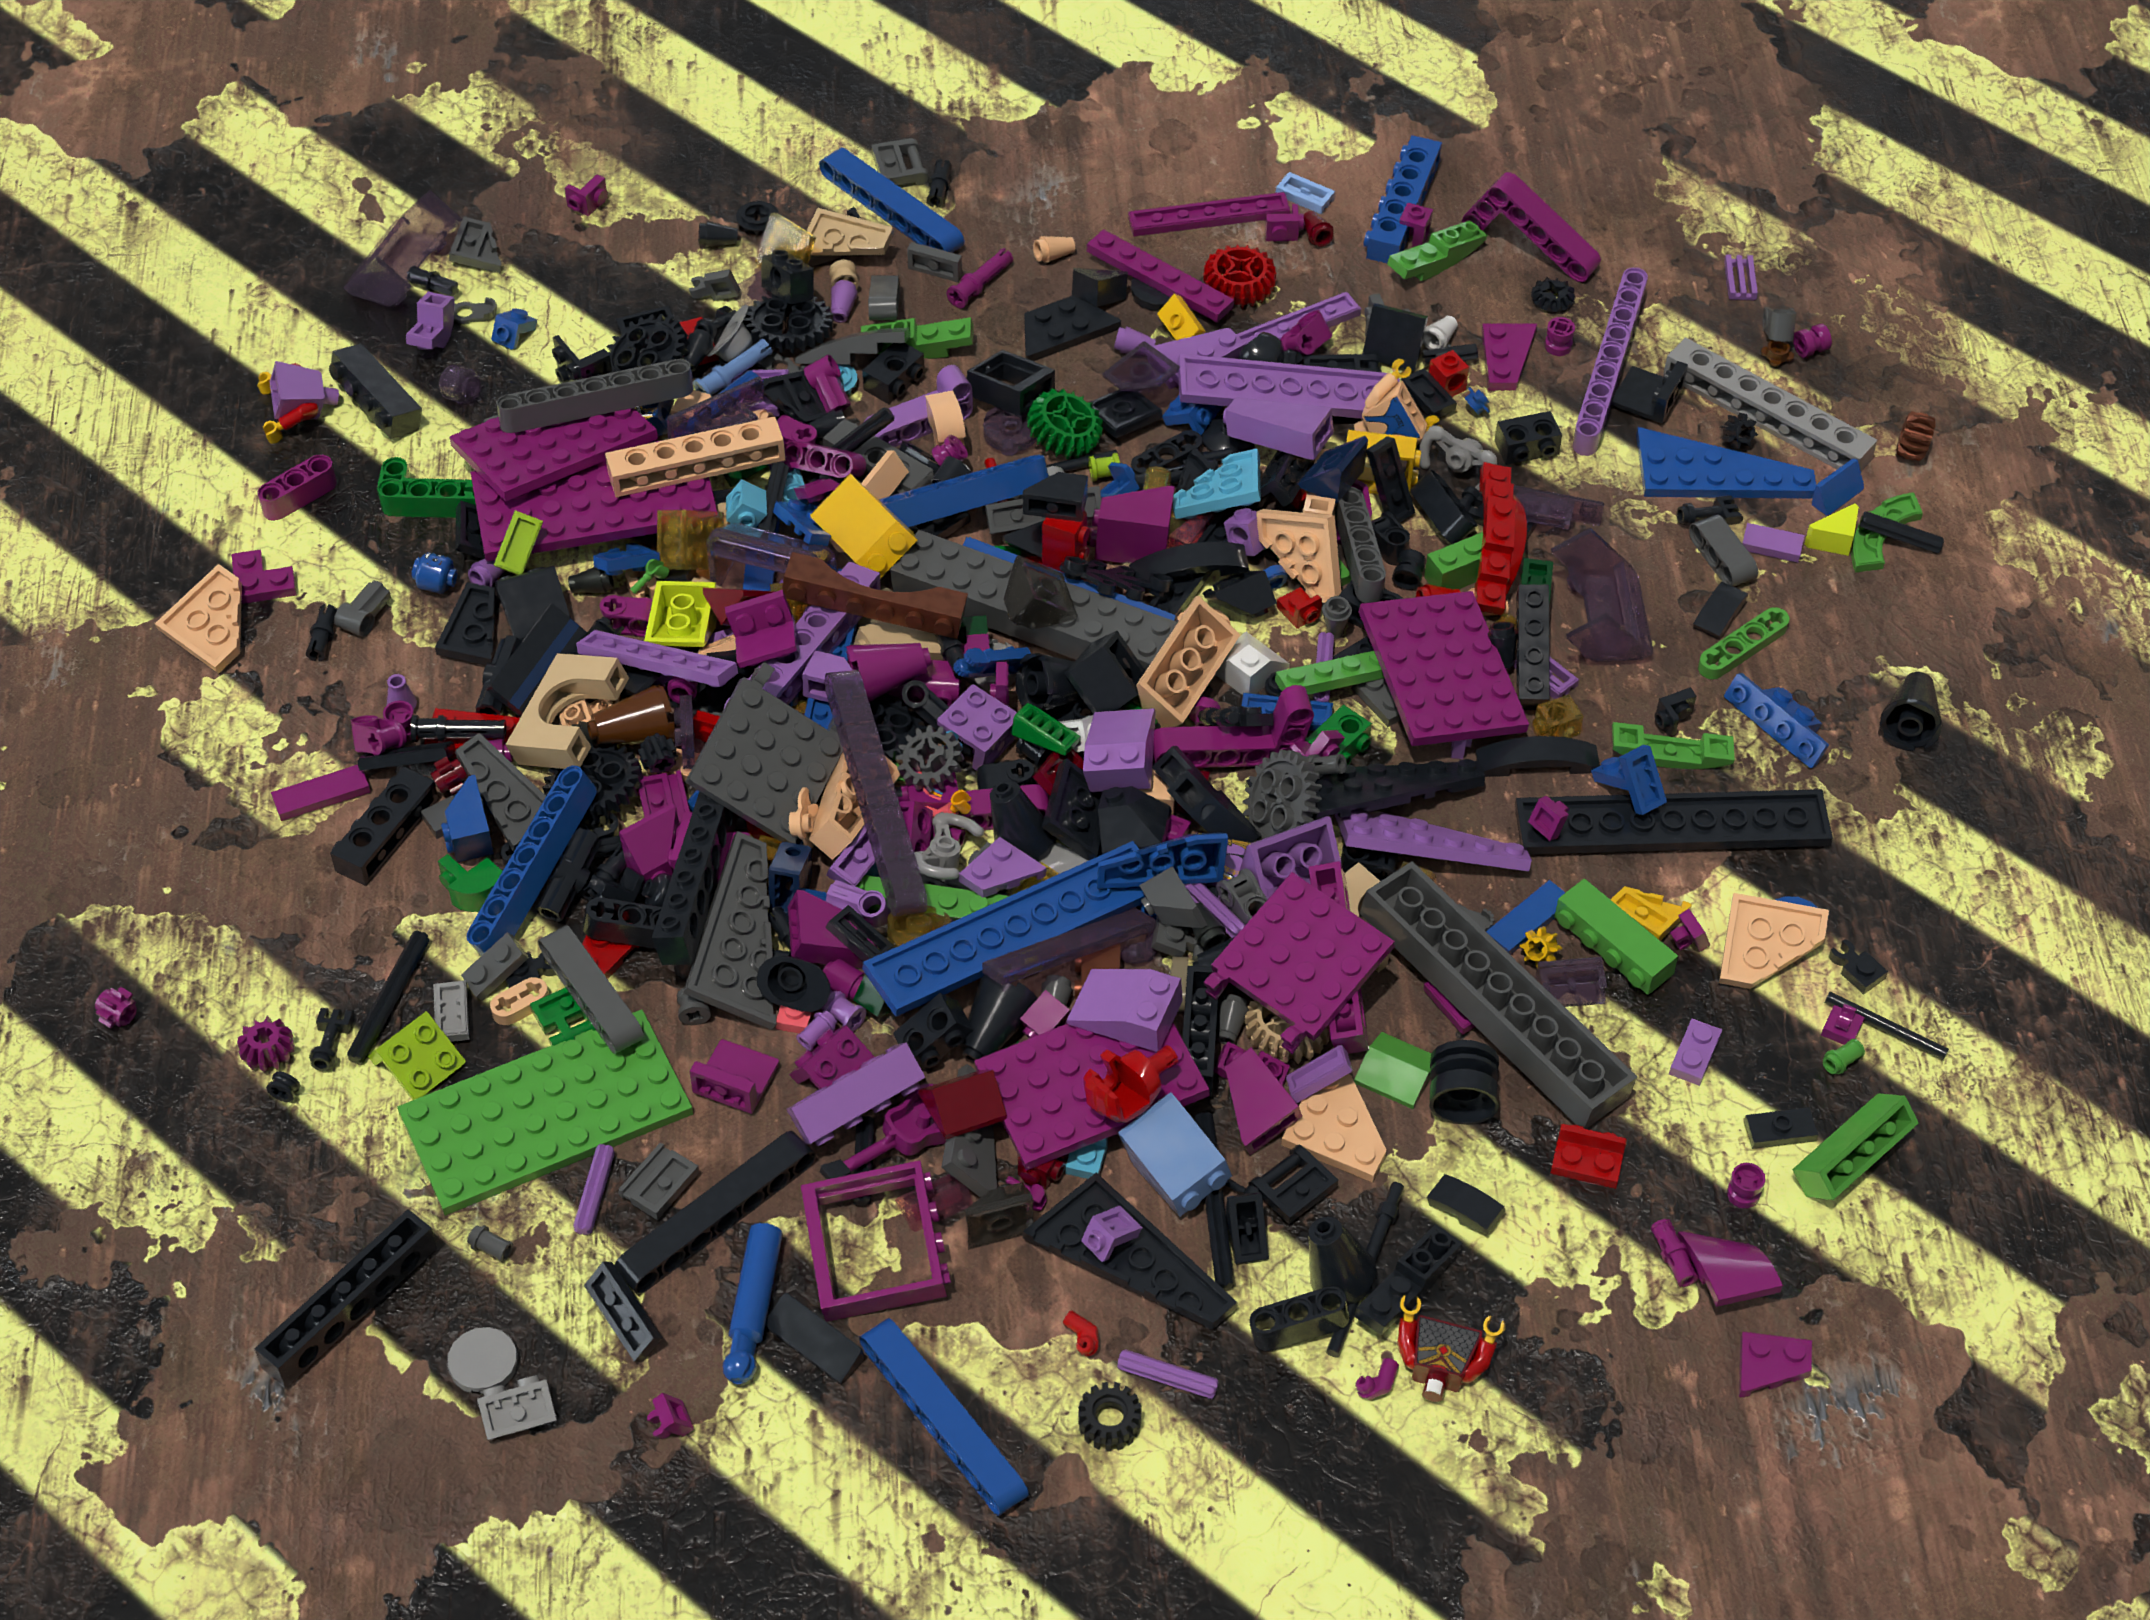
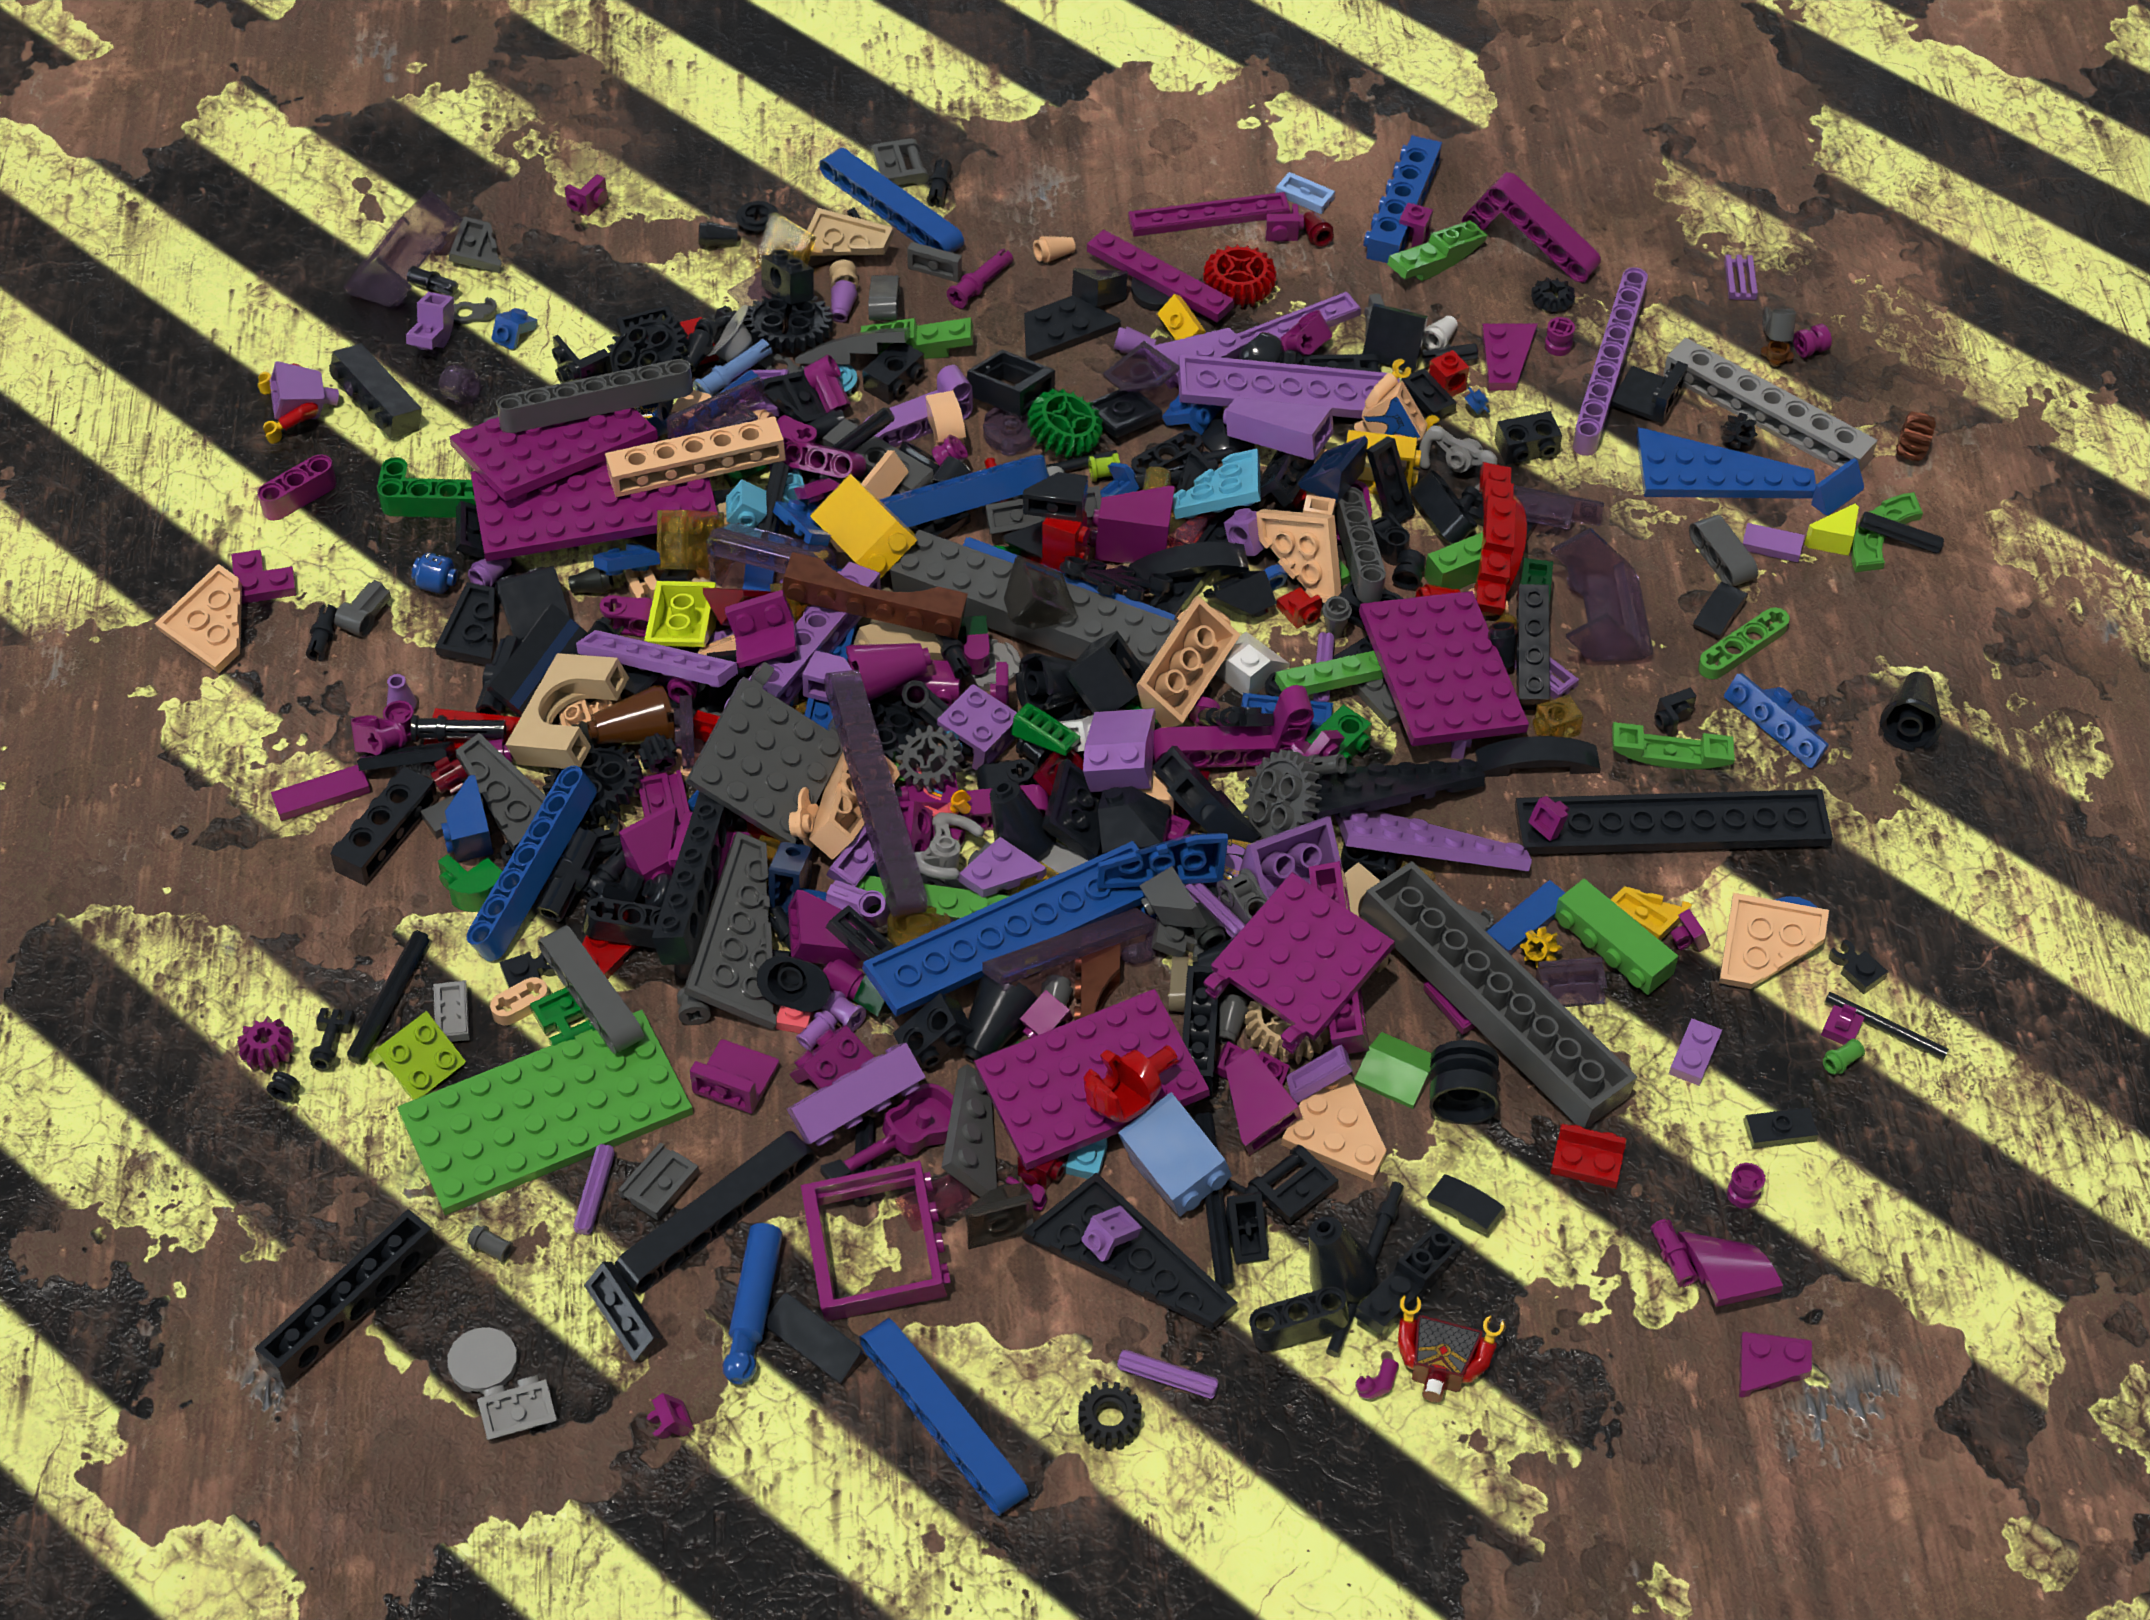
magenta gear [95,987,137,1028] -> none
dark grey plate [461,932,529,1001] -> none
lime tile [494,510,543,575] -> none
bright green hand [630,559,669,594] -> none
dark grey plate [689,269,740,301] -> none
dark red slope [919,1070,1007,1140] -> none
blue hinge [953,646,1031,678] -> none
red arm [1063,1310,1099,1356] -> none
medium lavender slope [1066,969,1183,1052] -> none
blue bracket [1591,745,1667,815] -> none
black hinge [1676,495,1743,526] -> none
bright green brick [1792,1093,1919,1200] -> none

